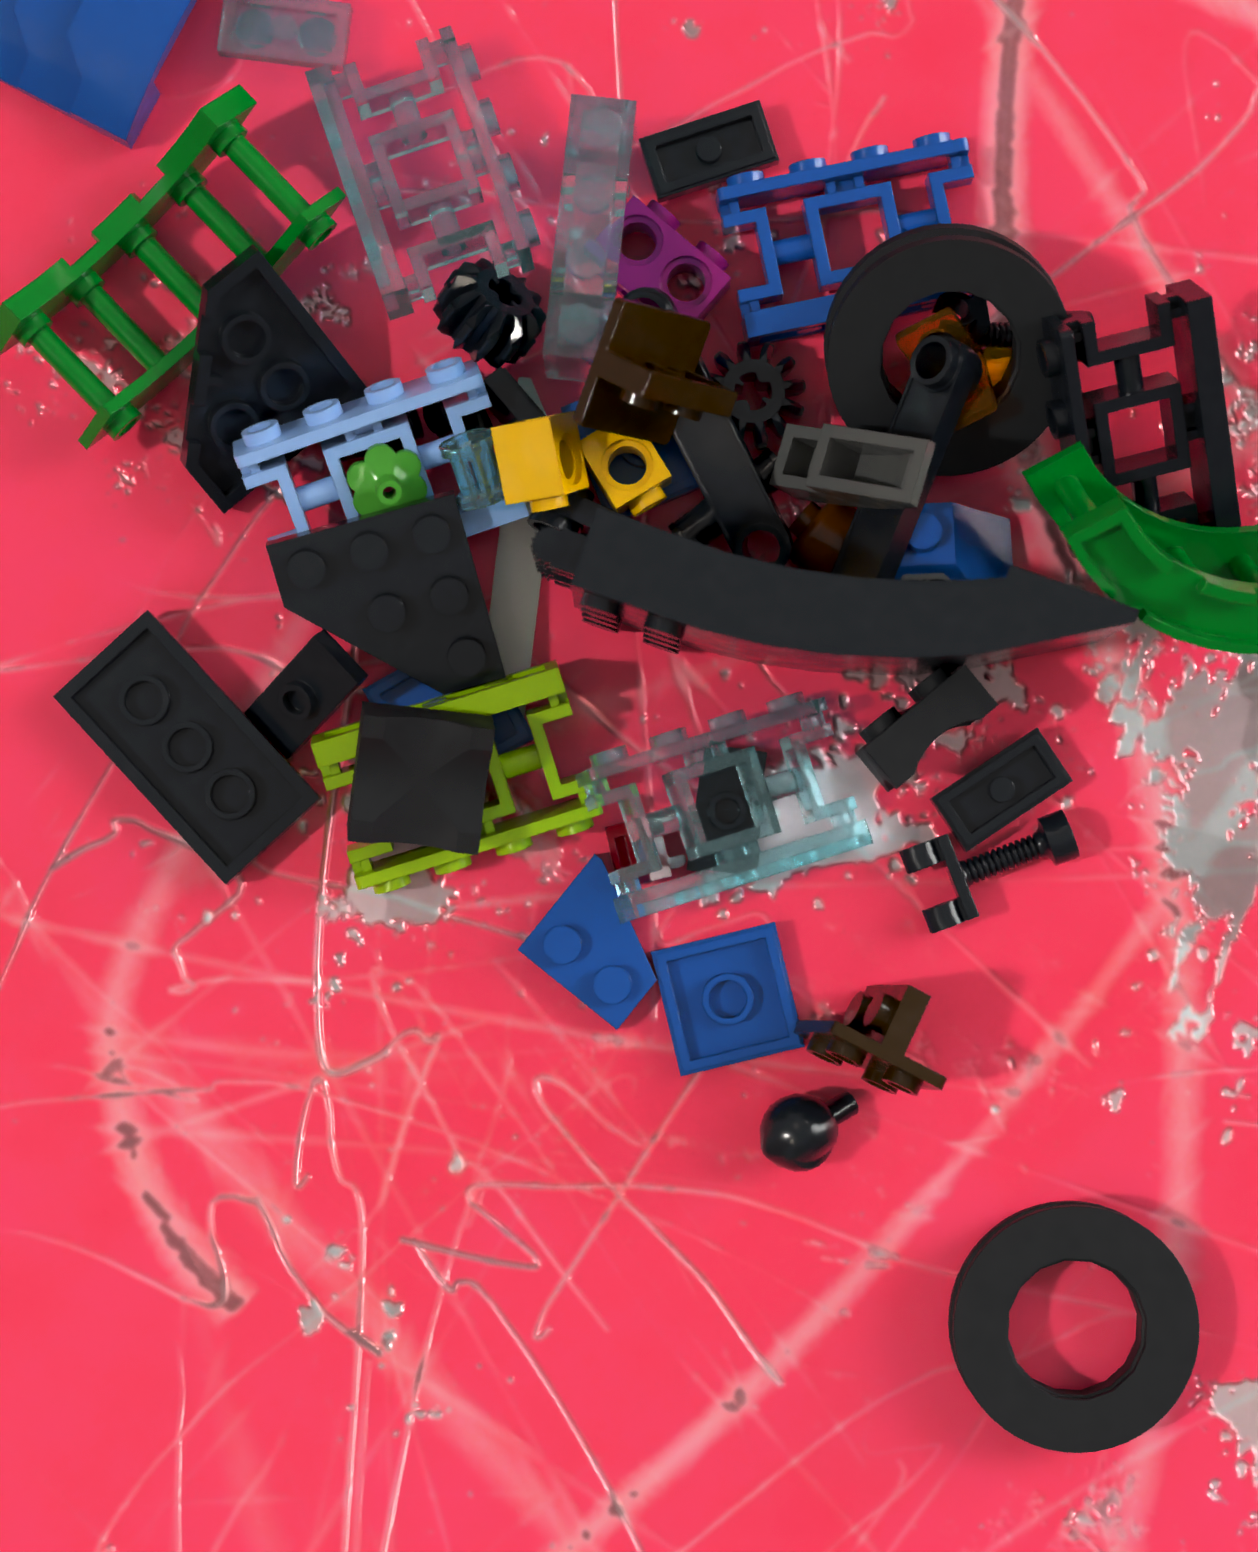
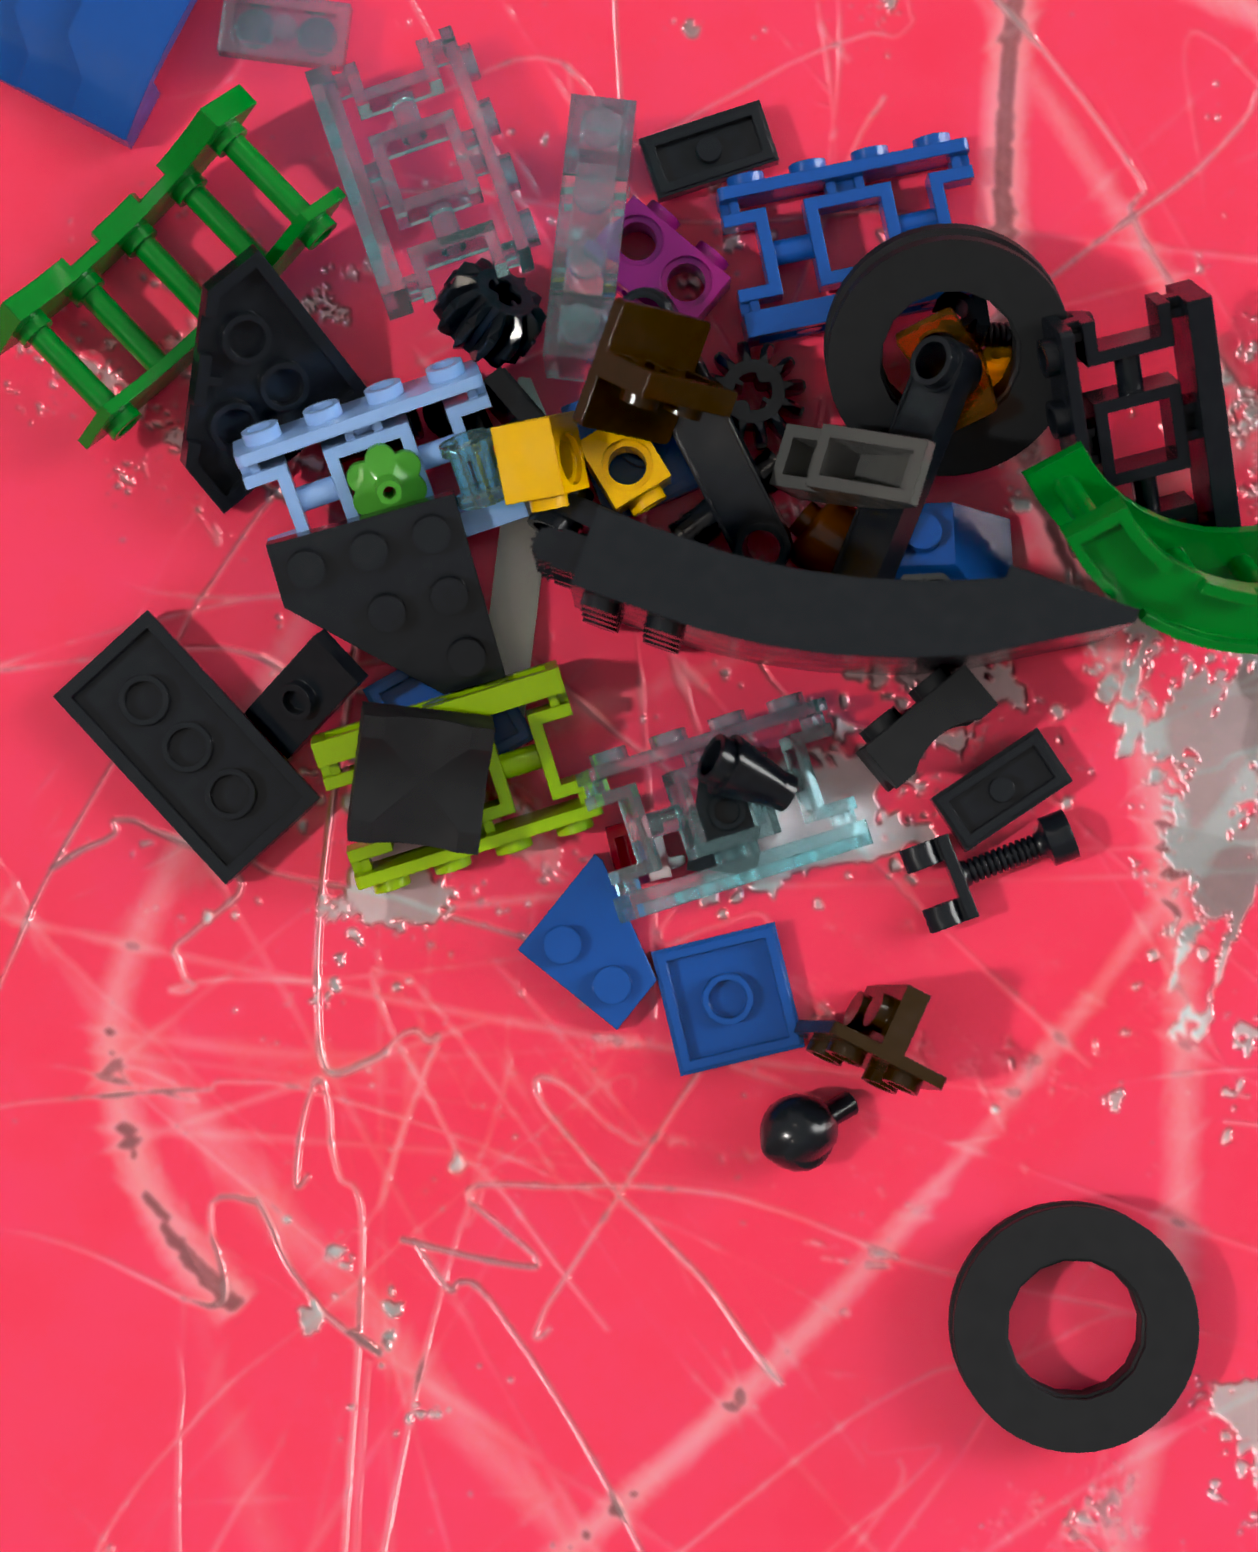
none -> black cone [697,734,798,812]

